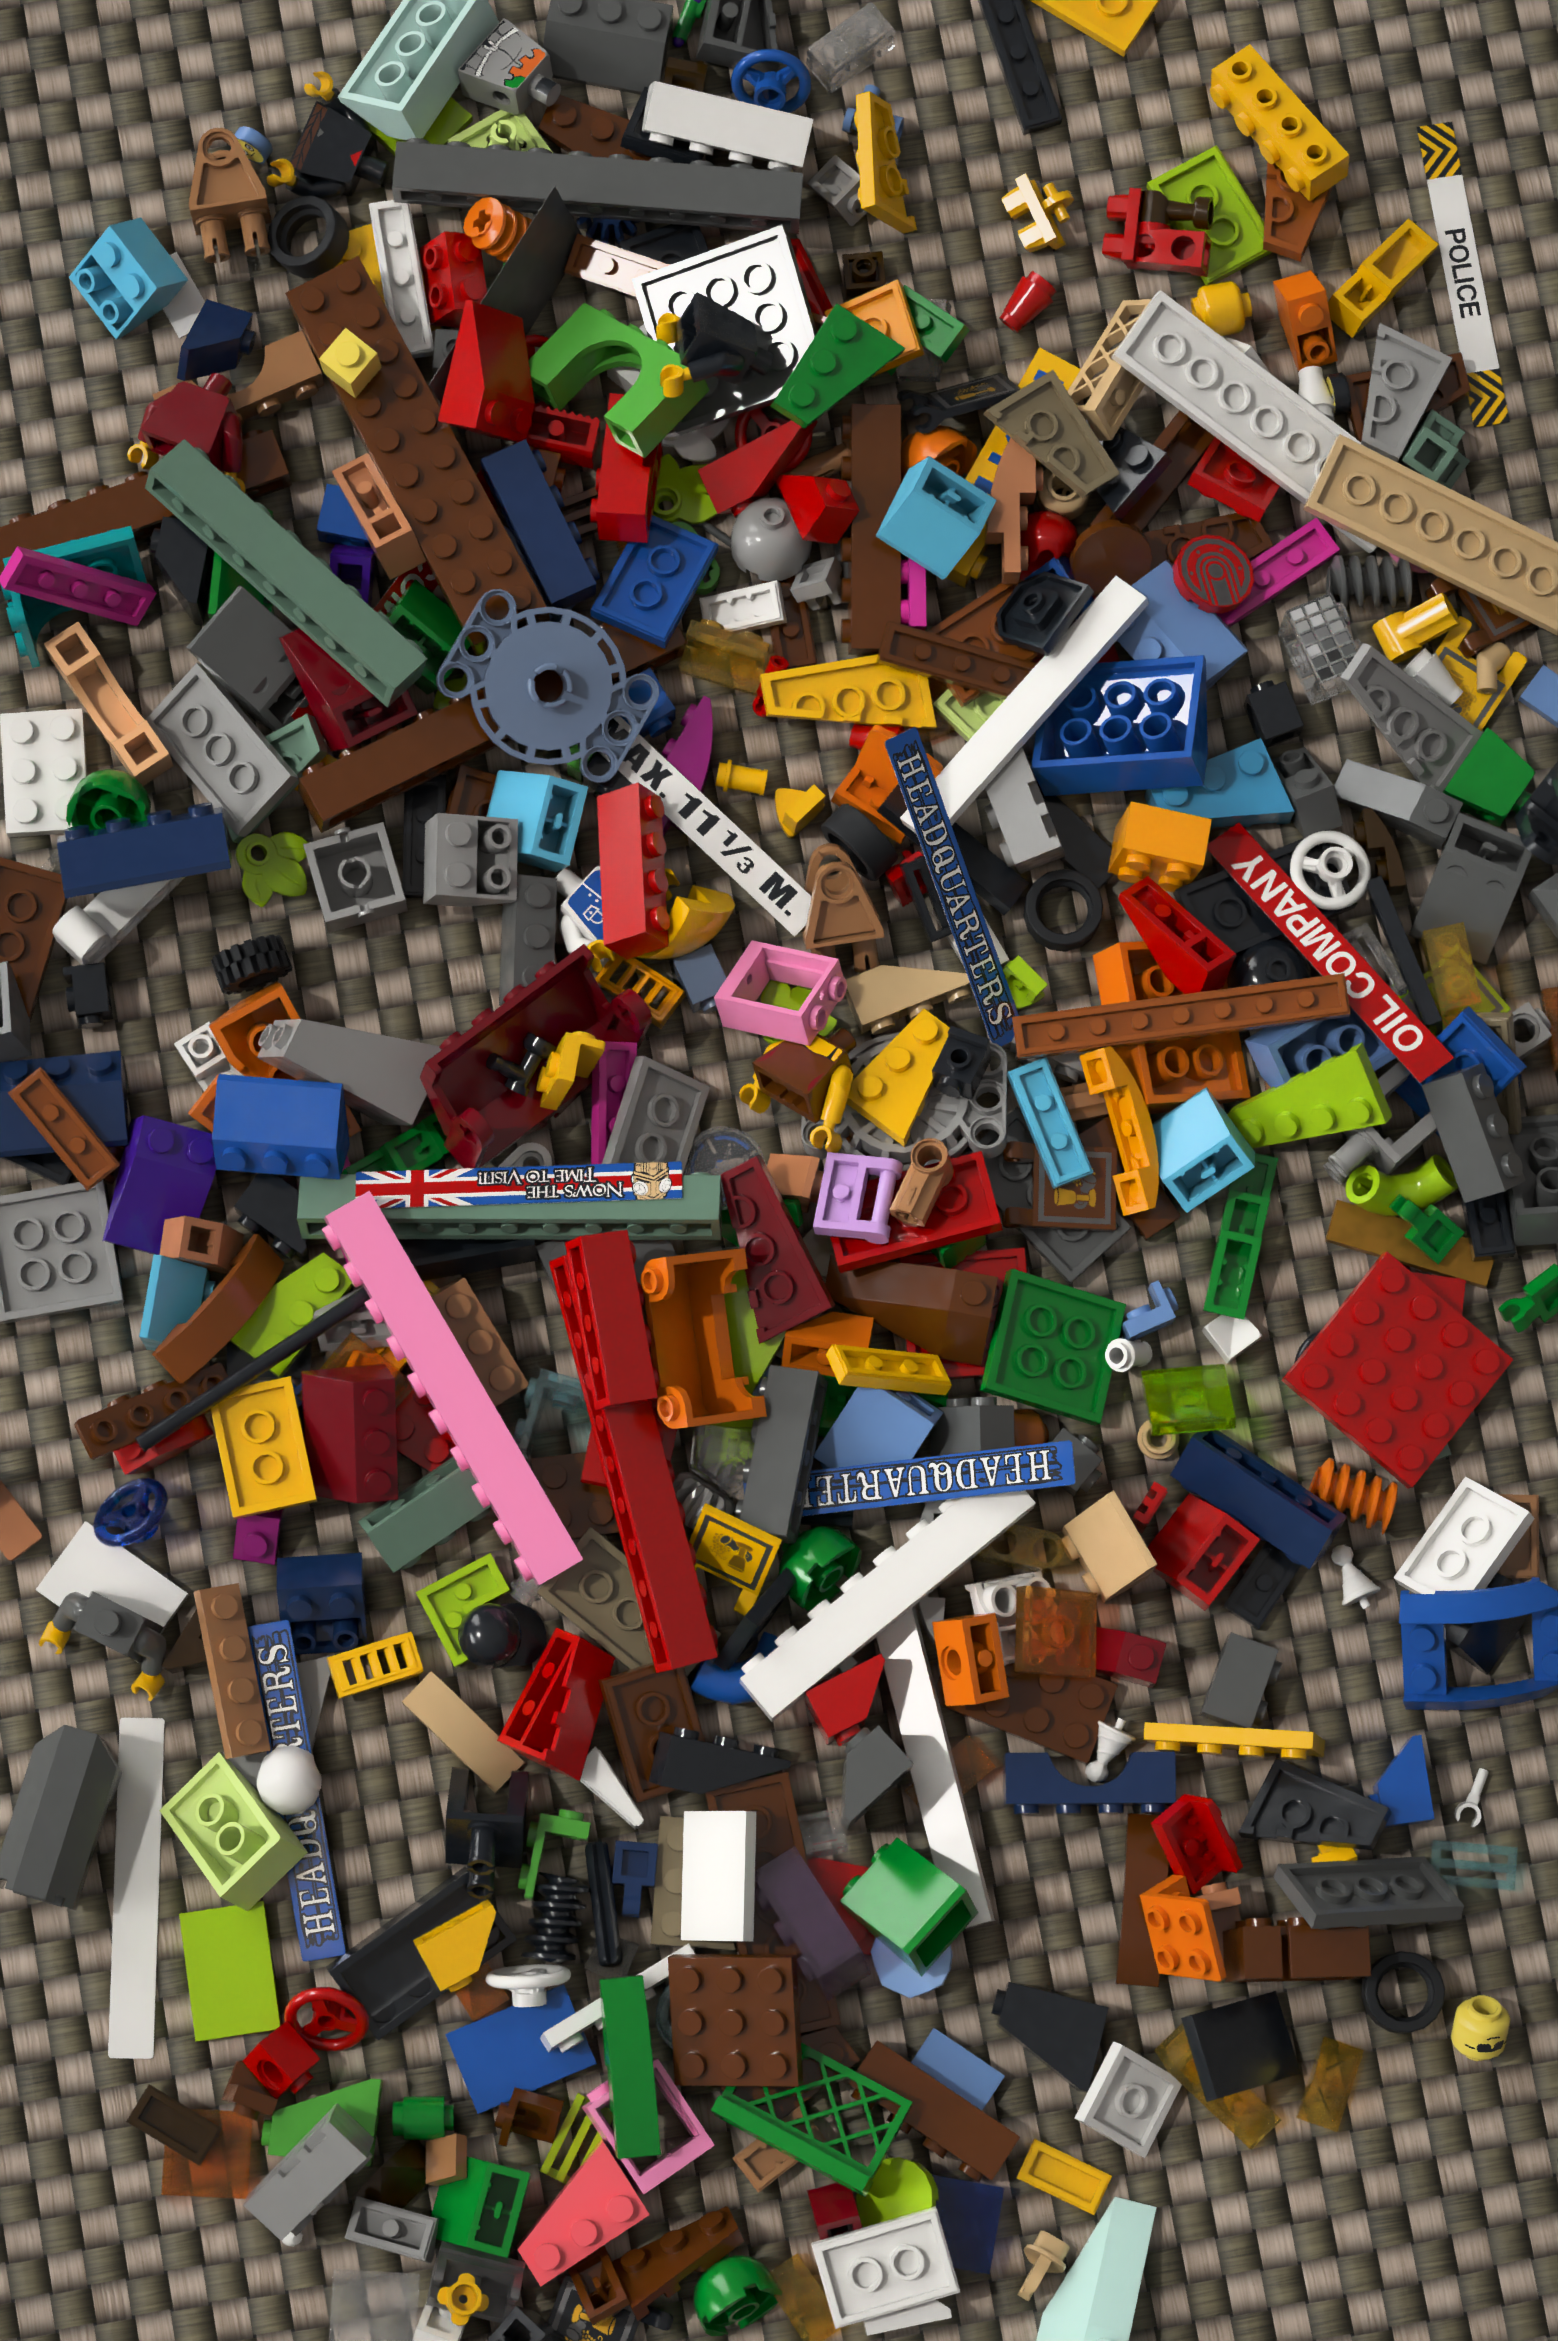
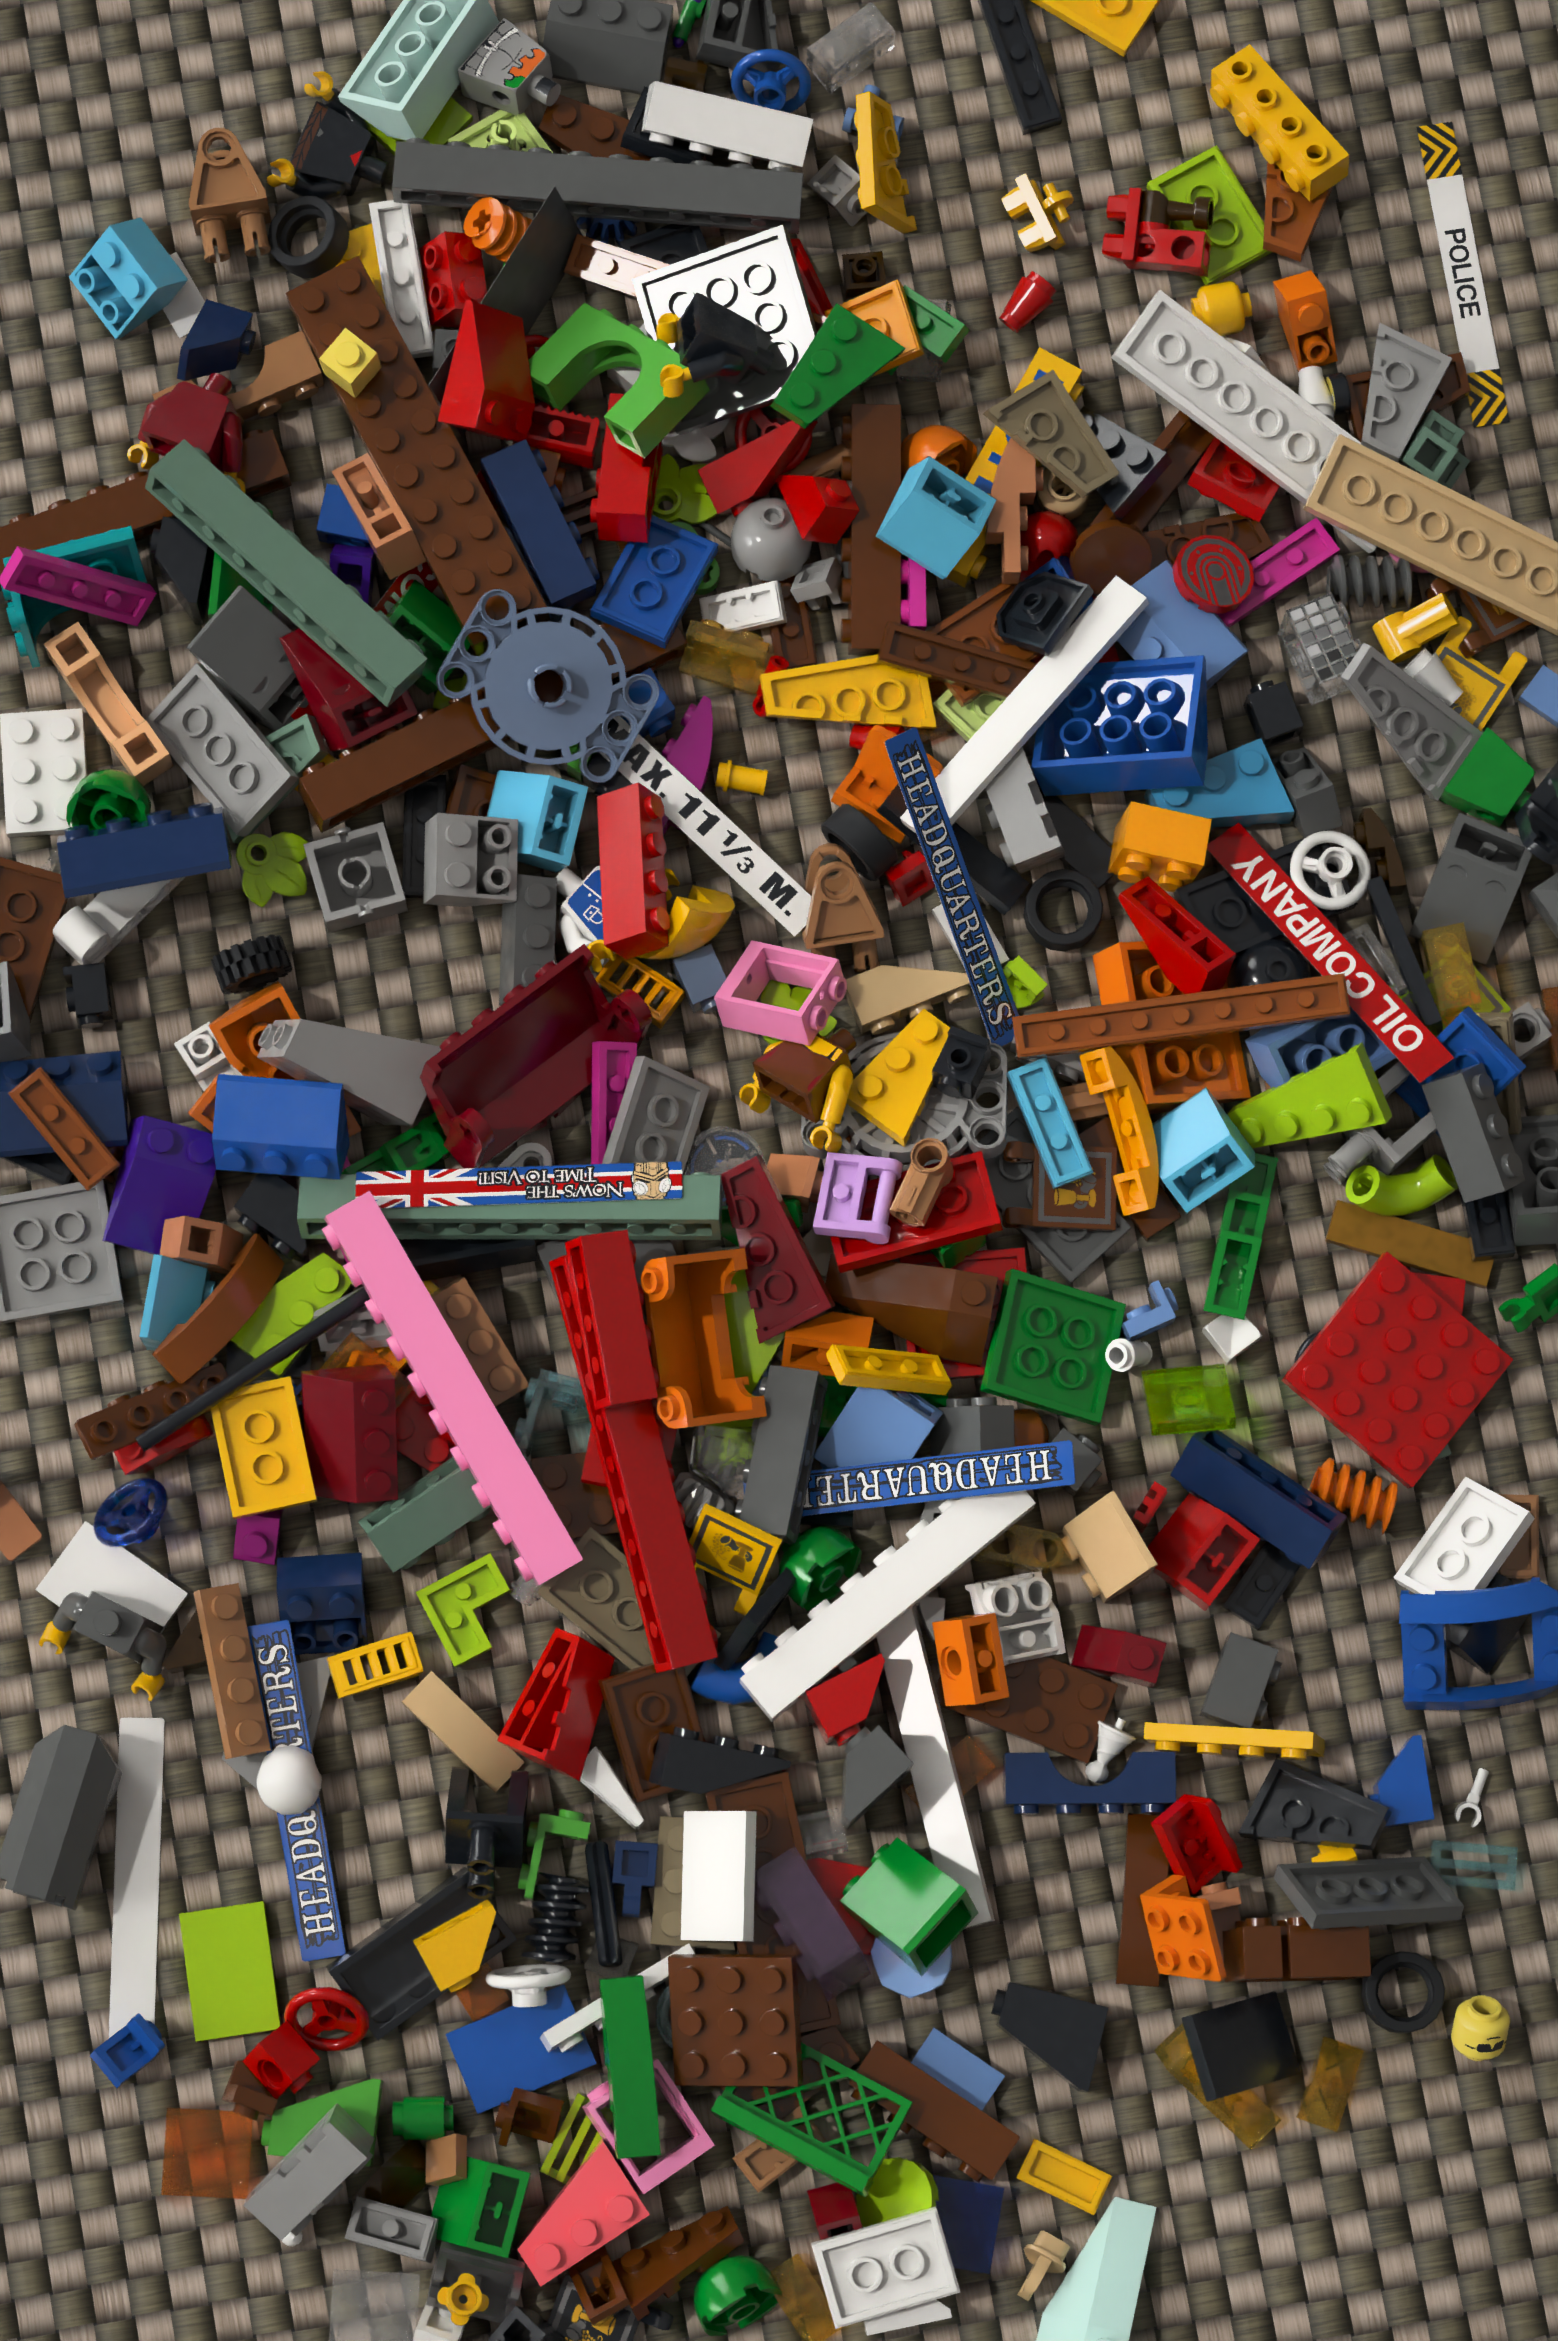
dark brown tile [126,2084,223,2166] -> none
yellowish green slope [159,1752,308,1911] -> none
medium blue tile [234,126,273,164] -> none
black cap [458,1603,547,1669] -> none
black piece [486,1031,557,1097] -> none
yellow bracket [536,1031,606,1111] -> none
yellow tile [775,784,826,838] -> none
black flag [897,373,1020,434] -> none
black tile [899,856,952,942] -> none
clear orange plate [1015,1586,1097,1679] -> none
tan fence [1067,299,1152,441] -> none
white plate [1074,2041,1184,2158] -> none
tan plate [1137,1418,1179,1460] -> none
yellow slope [1328,218,1439,338] -> none
white piece [1331,1545,1381,1609] -> none
slope [1334,759,1463,850] -> none
green plate [1389,1194,1465,1264] -> none
tan arm [1476,642,1511,694] -> none
none -> blue bracket [90,2013,165,2088]

